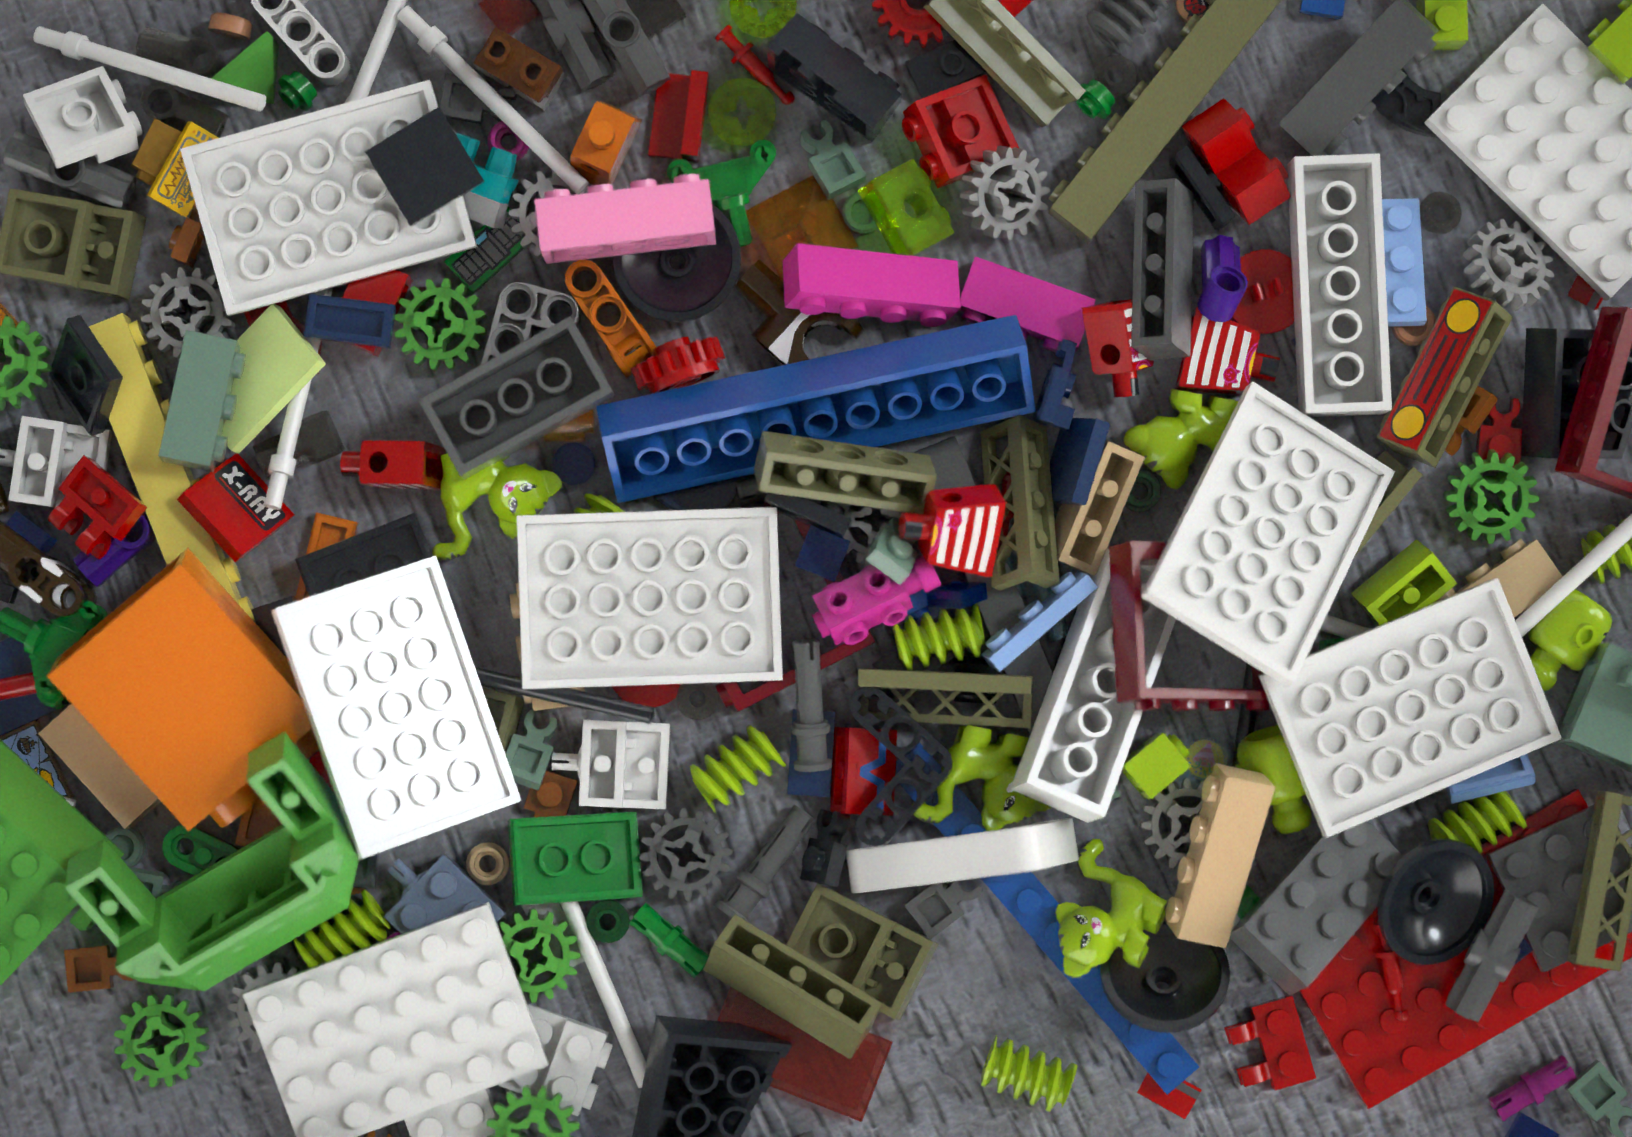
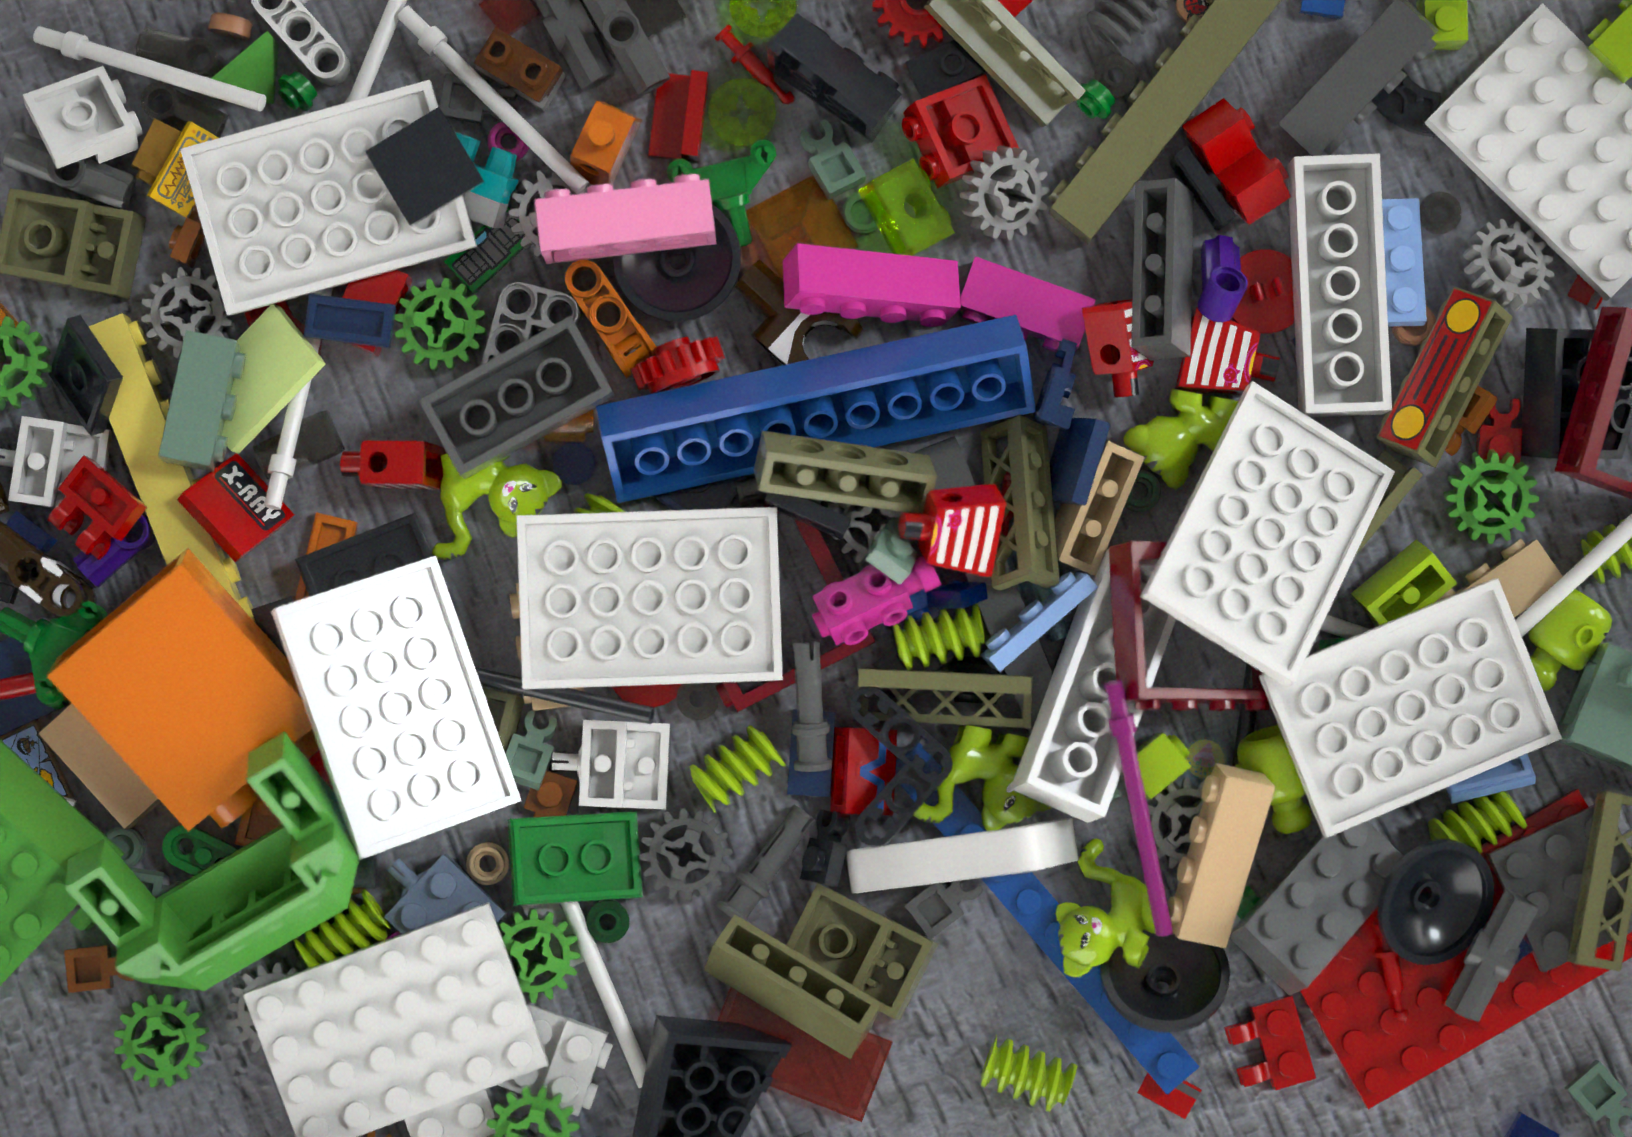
green pin [629,902,709,979] -> none
clear blue plate [794,525,851,582] -> none
magenta pin [1488,1055,1577,1122] -> none
none -> magenta bar [1105,680,1173,936]

